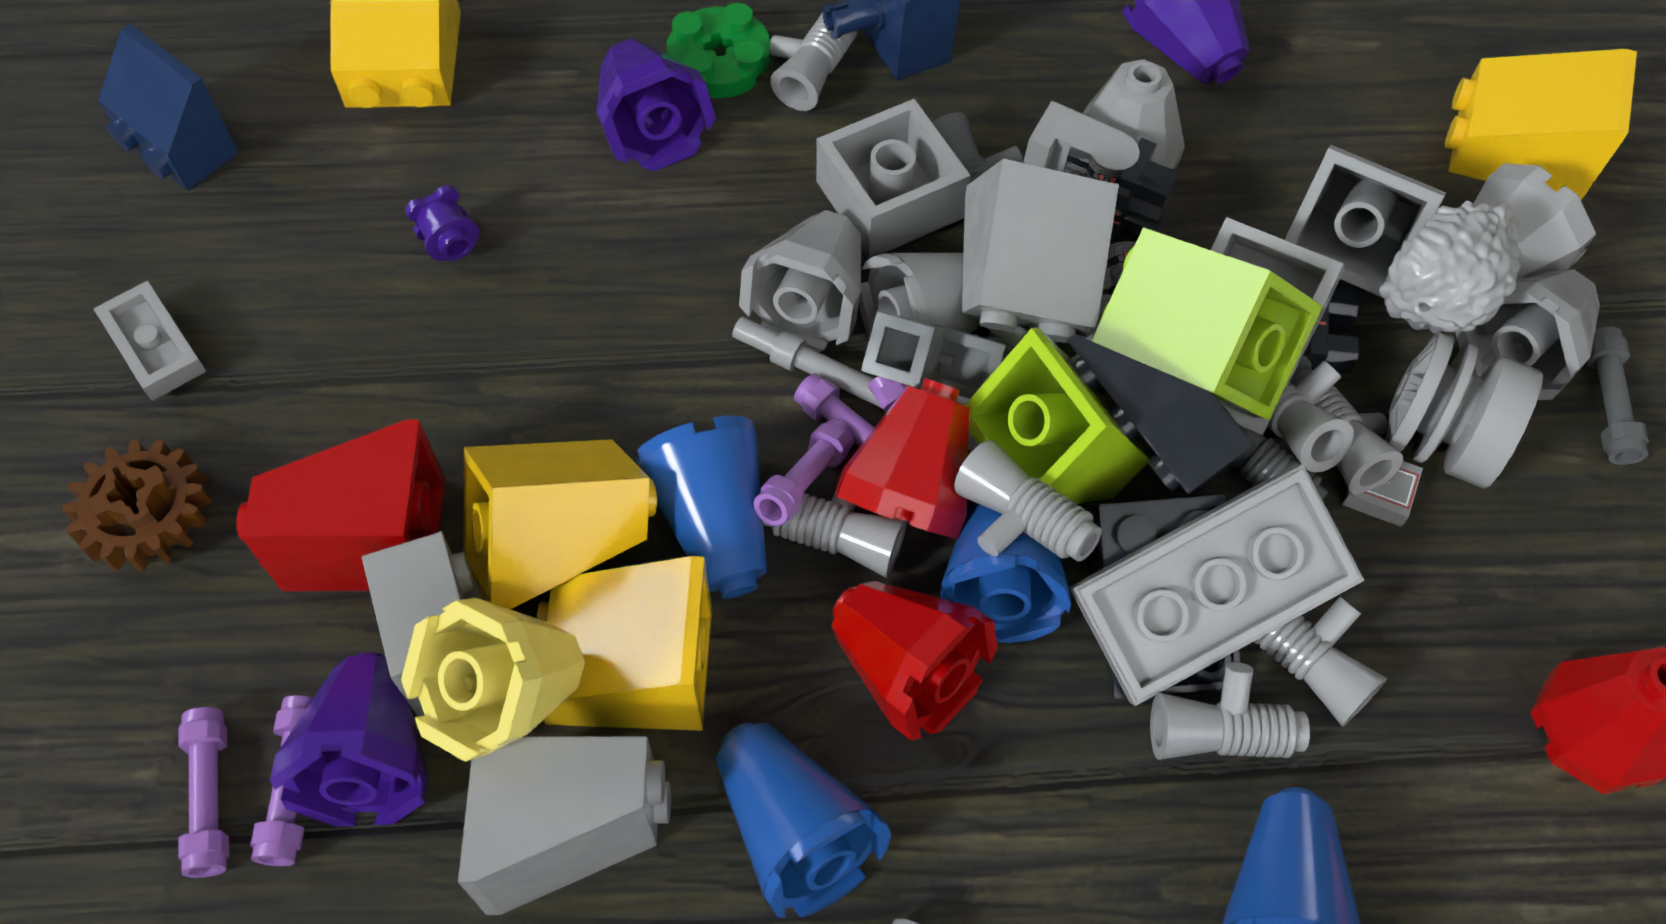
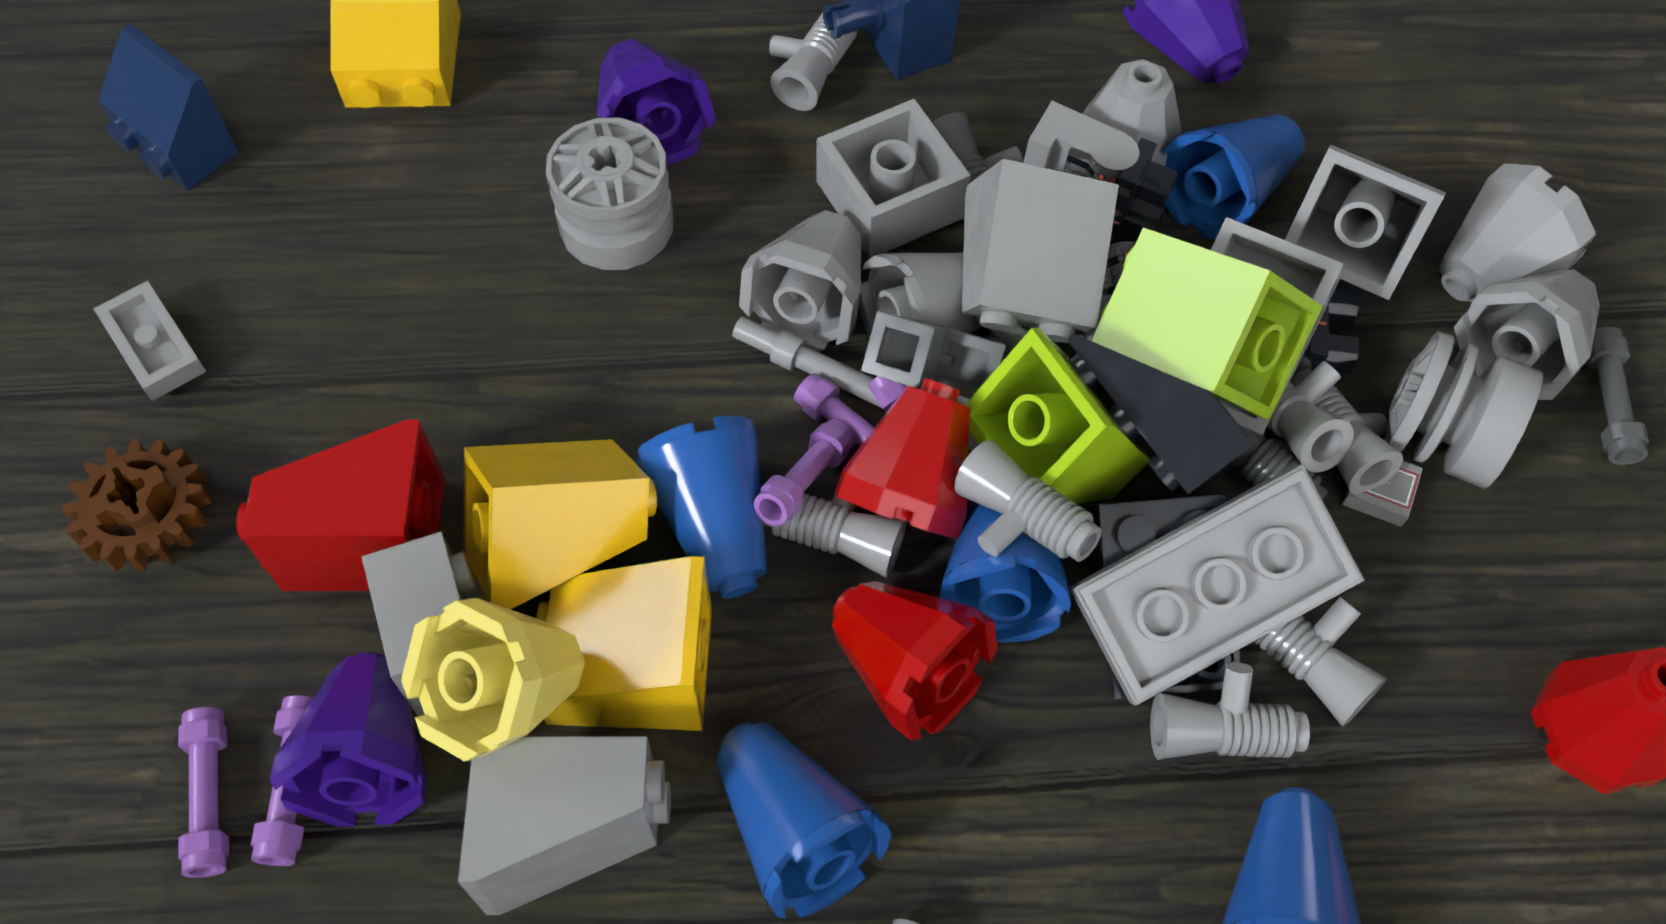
dark purple brick [405,185,479,261] -> none
green plate [667,3,771,98] -> none
light grey piece [1379,200,1521,333] -> none
yellow slope [1445,49,1637,200] -> none
none -> light grey wheel [546,118,674,270]
none -> blue cone [1162,115,1304,239]

